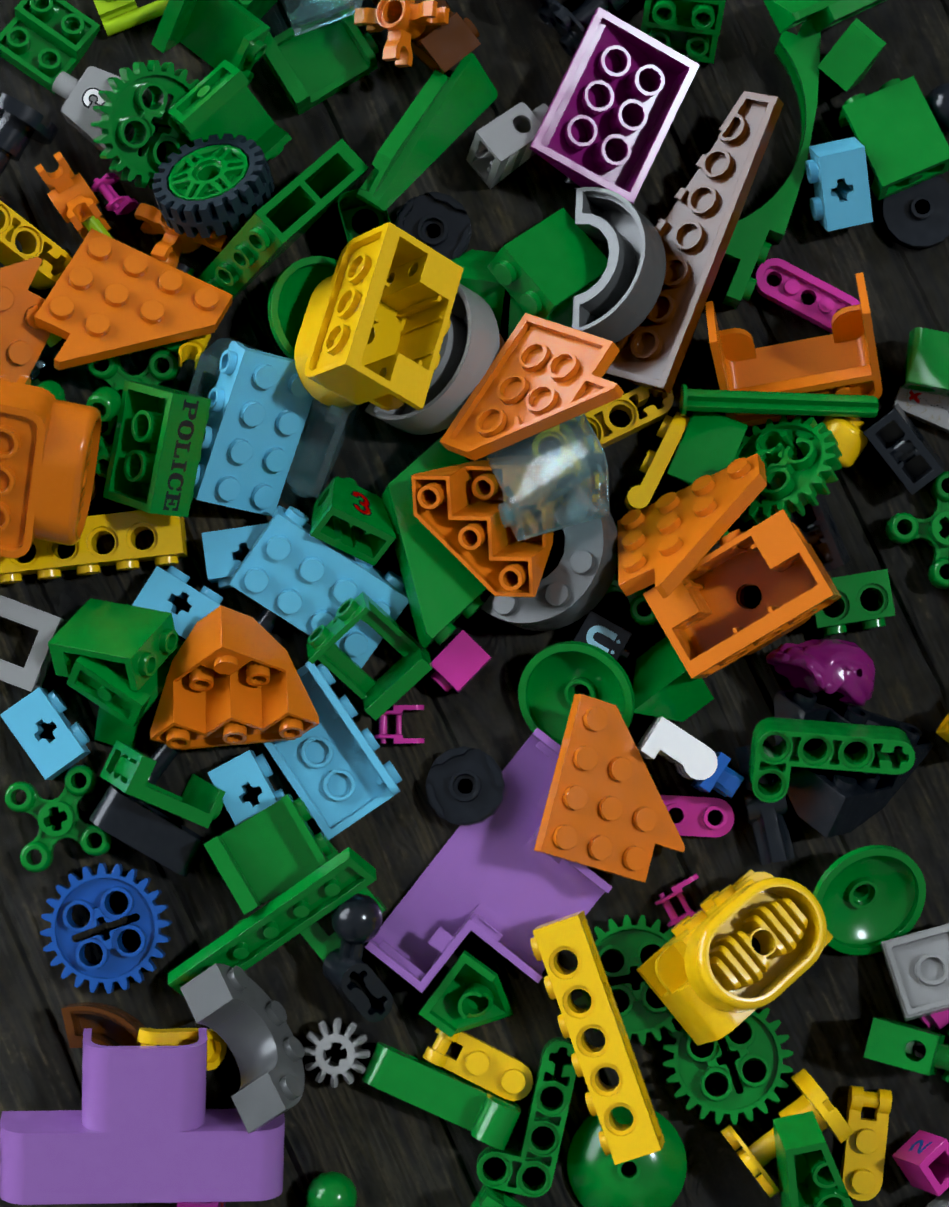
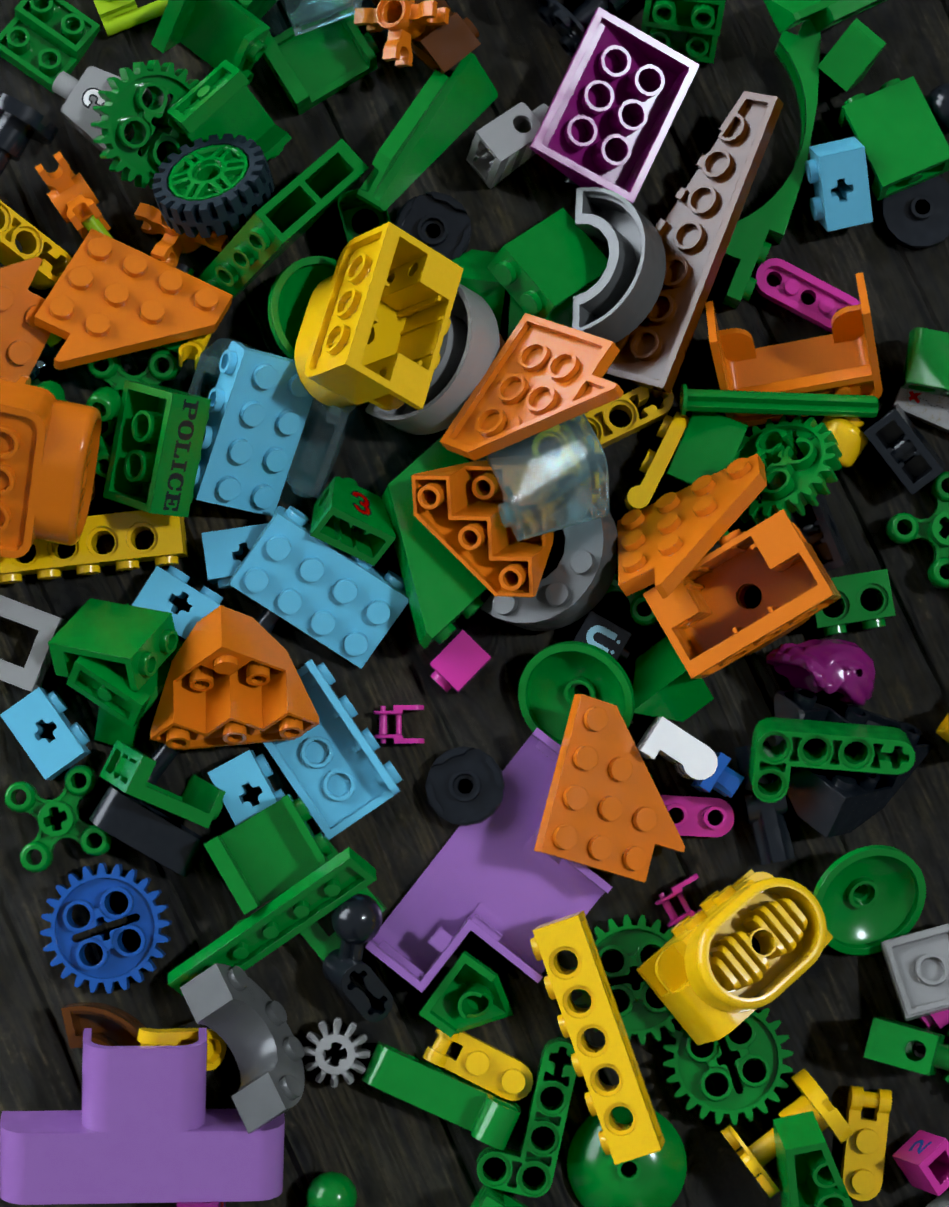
dark pink piece [91,173,139,215] -> none
green panel [306,592,433,721] -> none

